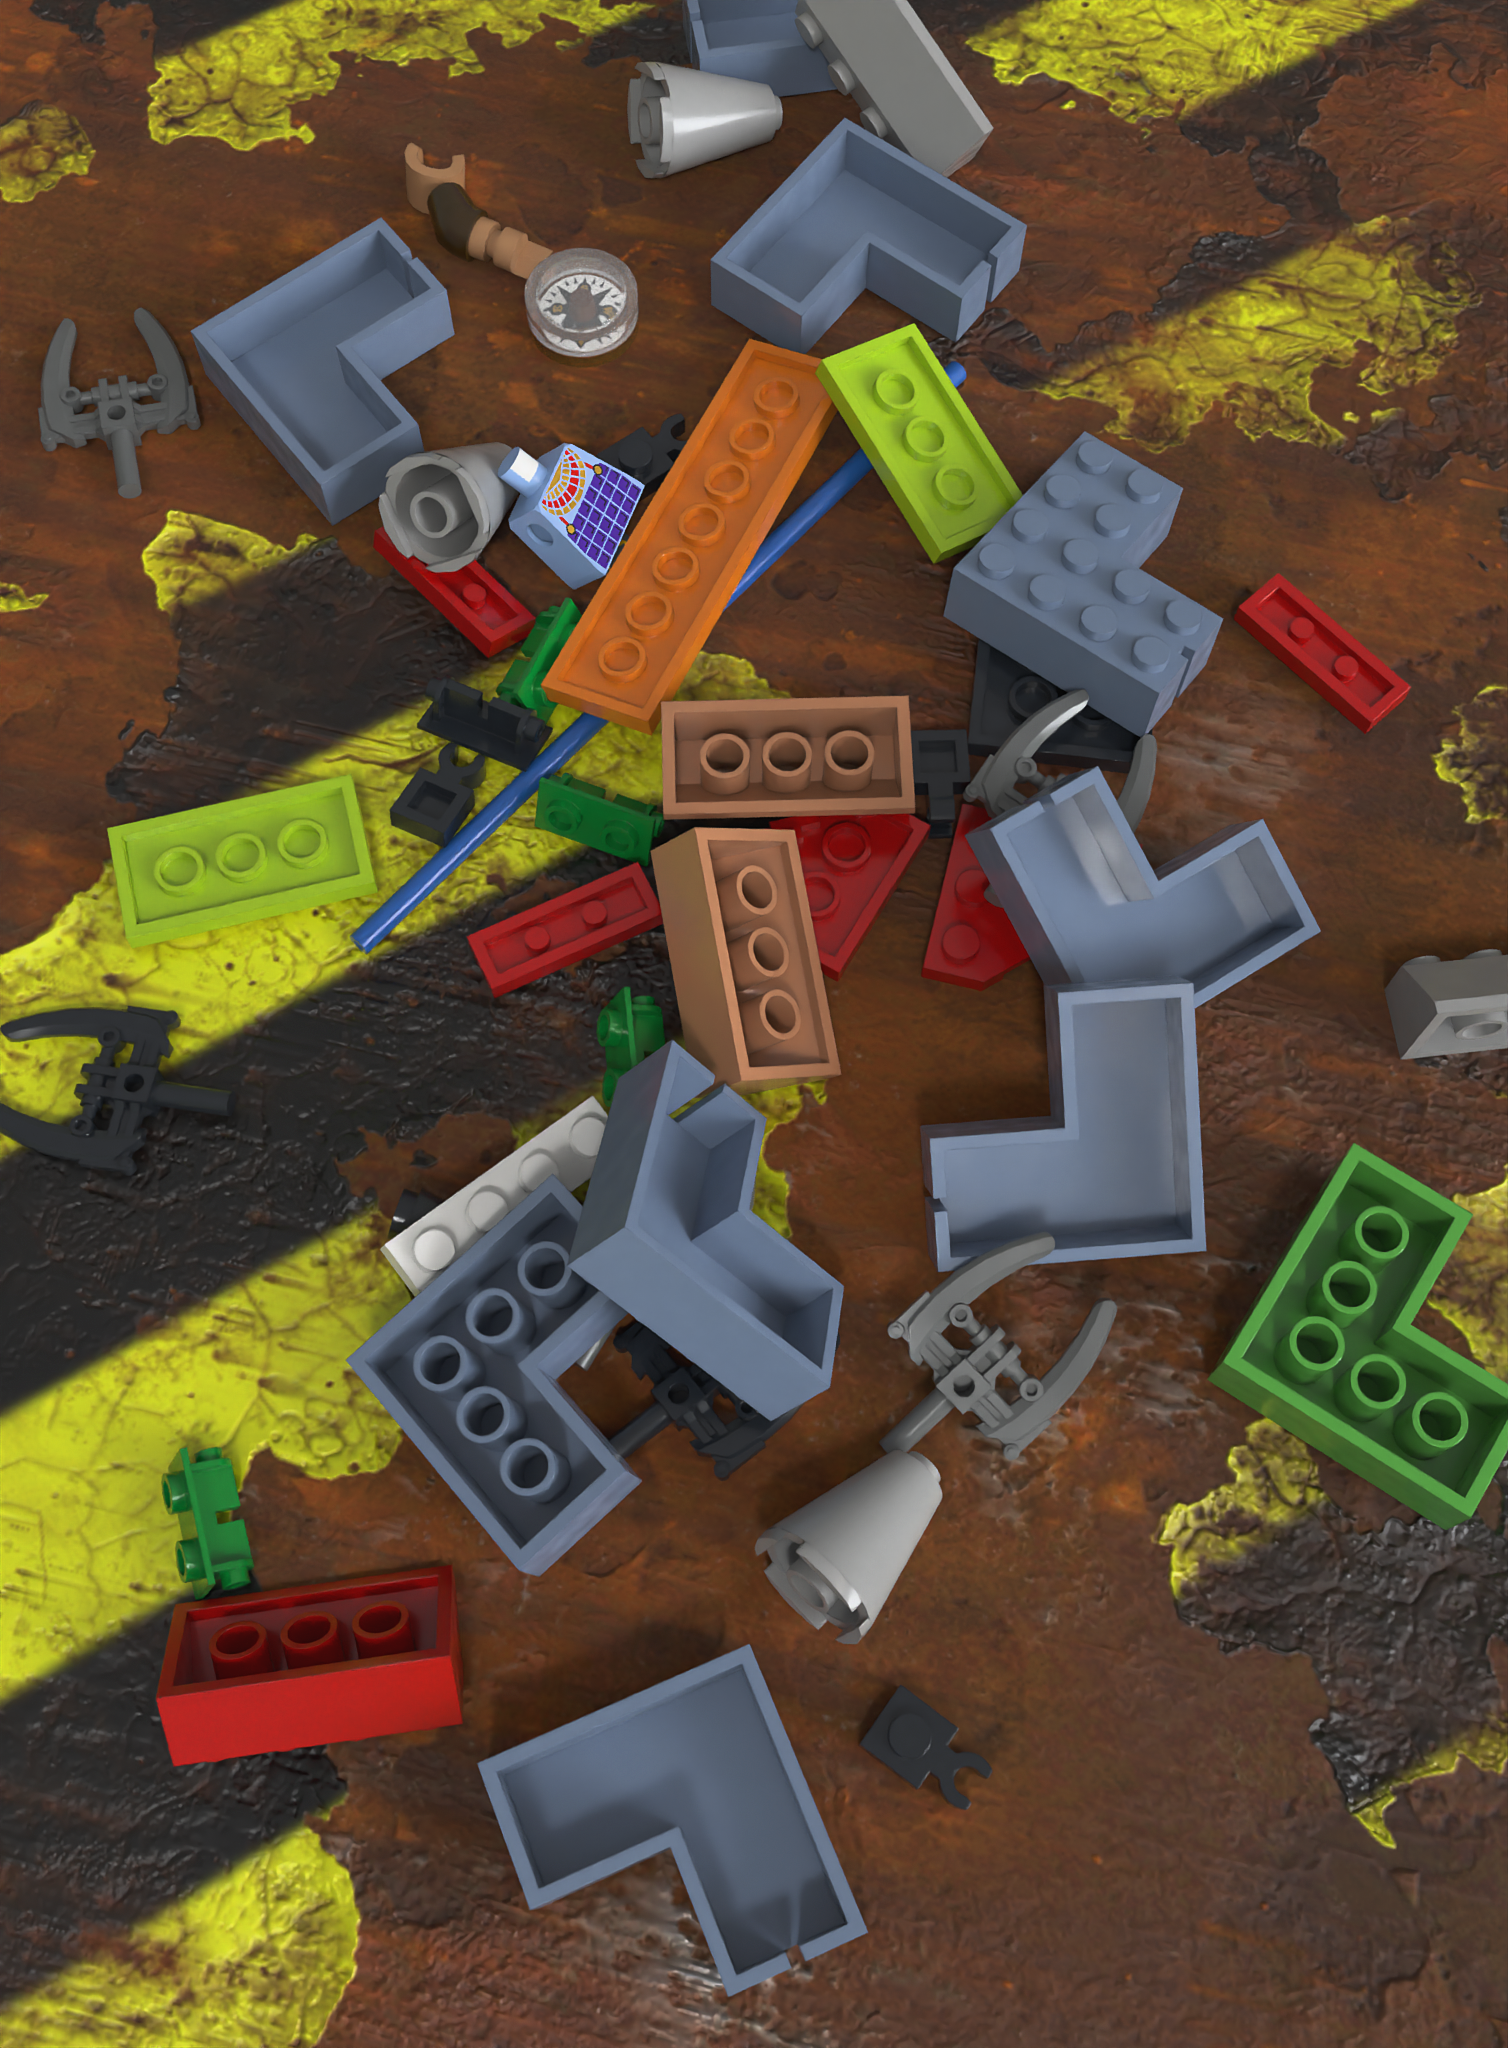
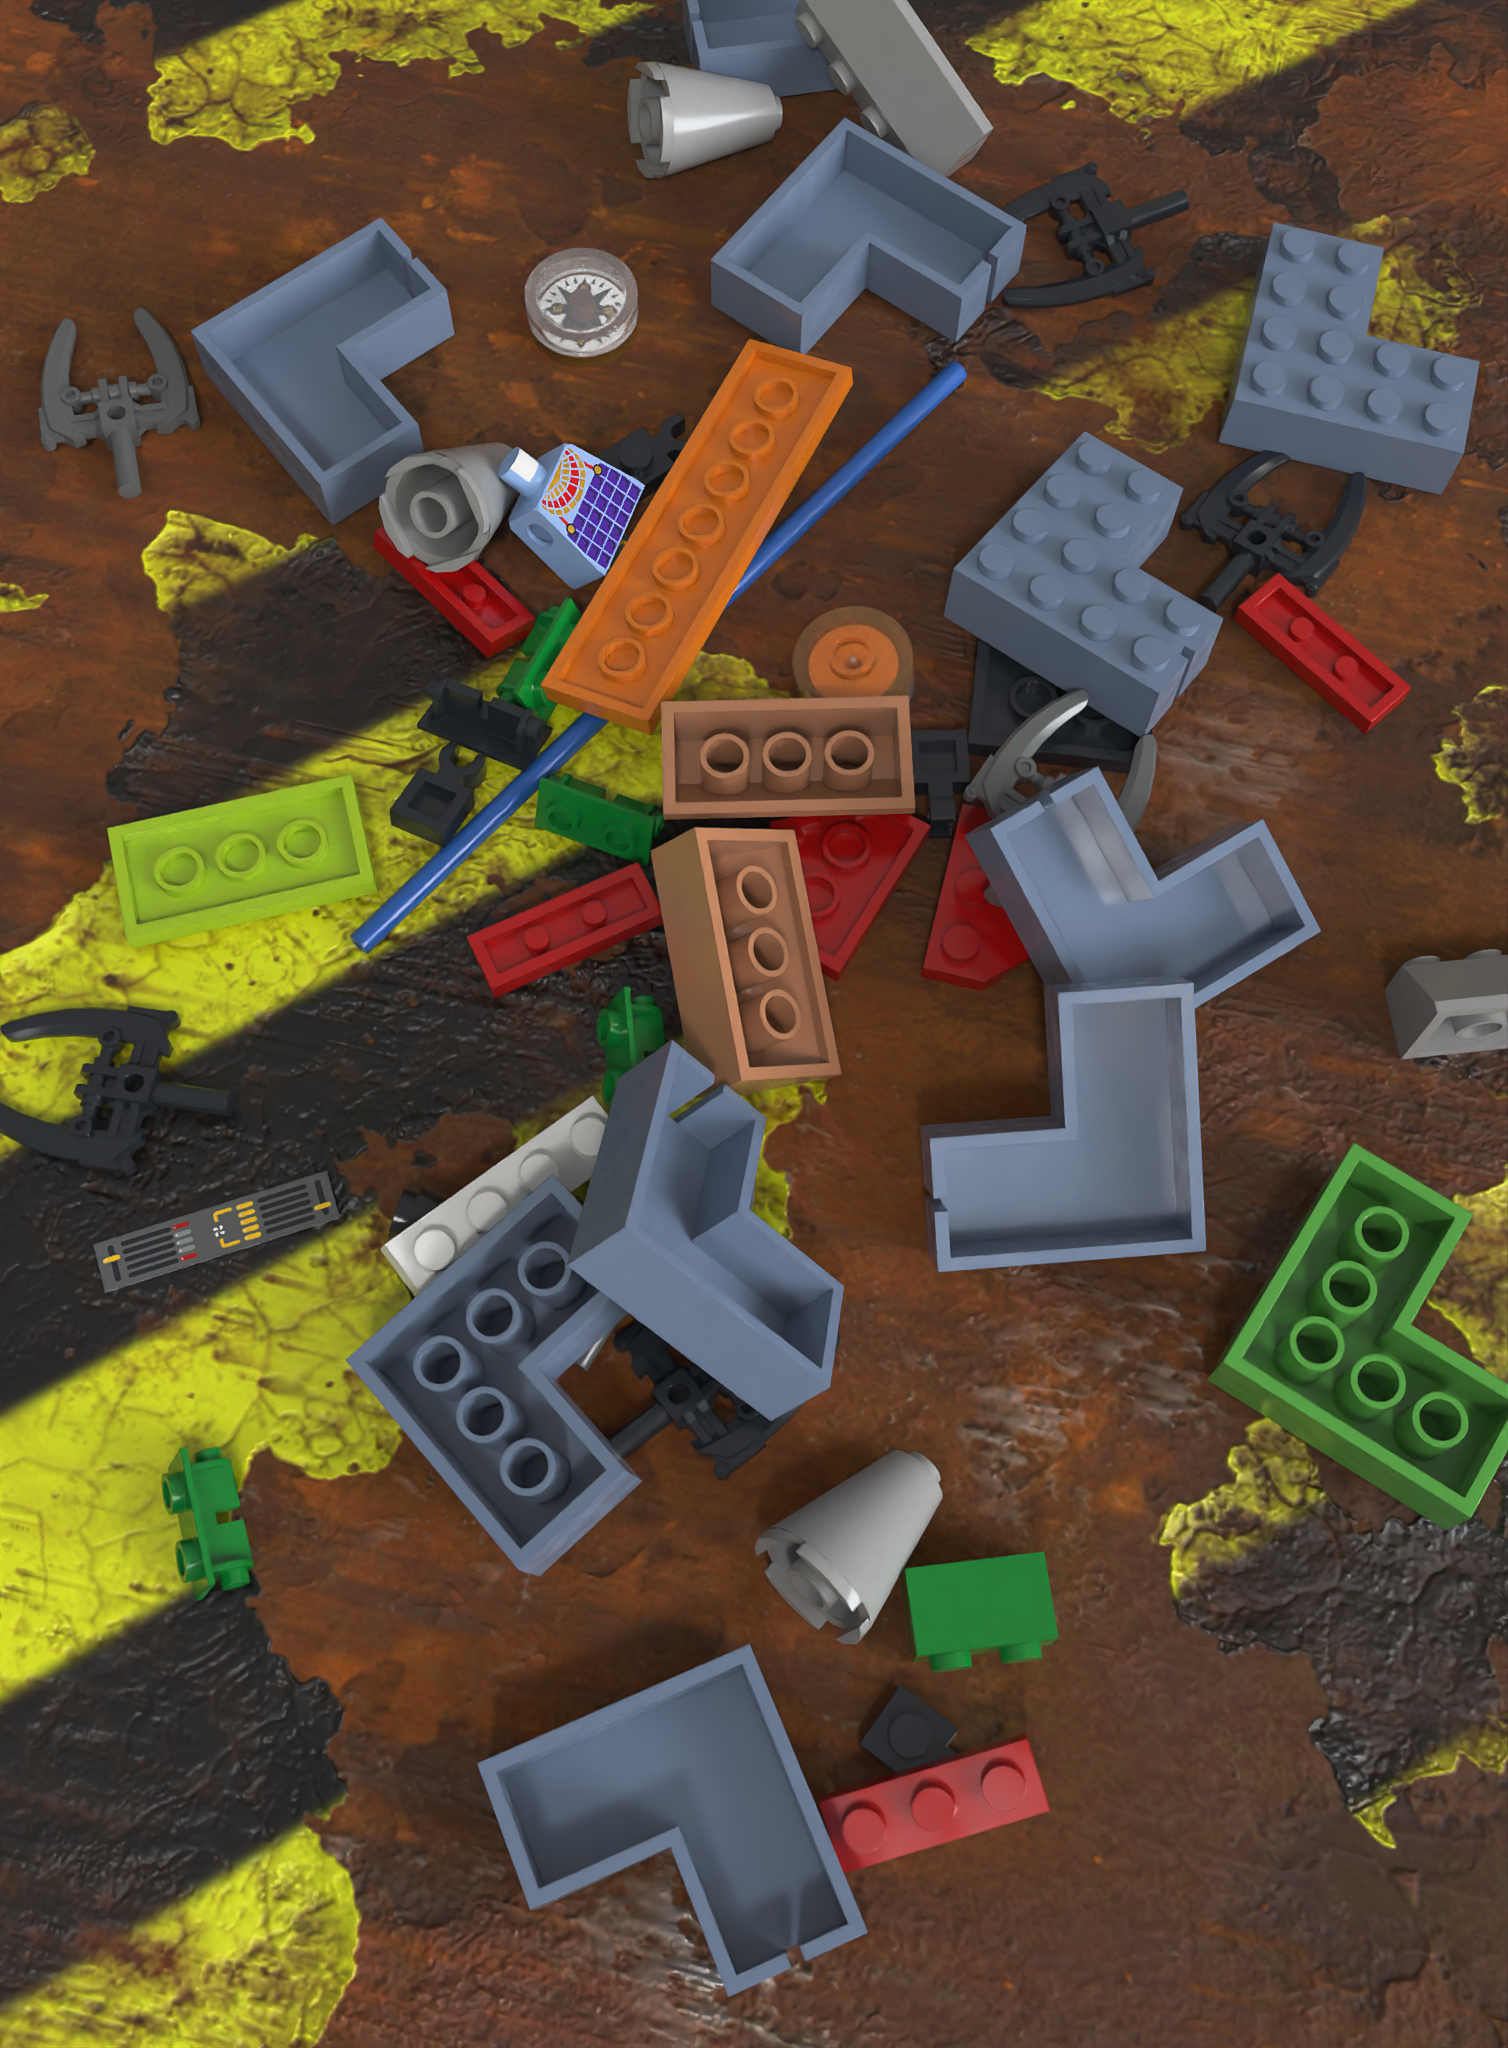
red slope [156,1564,464,1767] -> none
medium nougat piece [404,143,553,283] -> none
lime plate [815,323,1023,564] -> none
dark grey bar [879,1232,1117,1460] -> none
none -> dark grey sticker [93,1170,340,1293]
none -> clear orange piece [792,606,915,702]
none -> red plate [819,1733,1050,1873]
none -> green brick [900,1551,1059,1673]
none -> black bar [1000,162,1189,308]
none -> black bar [1179,450,1367,613]
none -> sand blue brick [1218,222,1480,495]

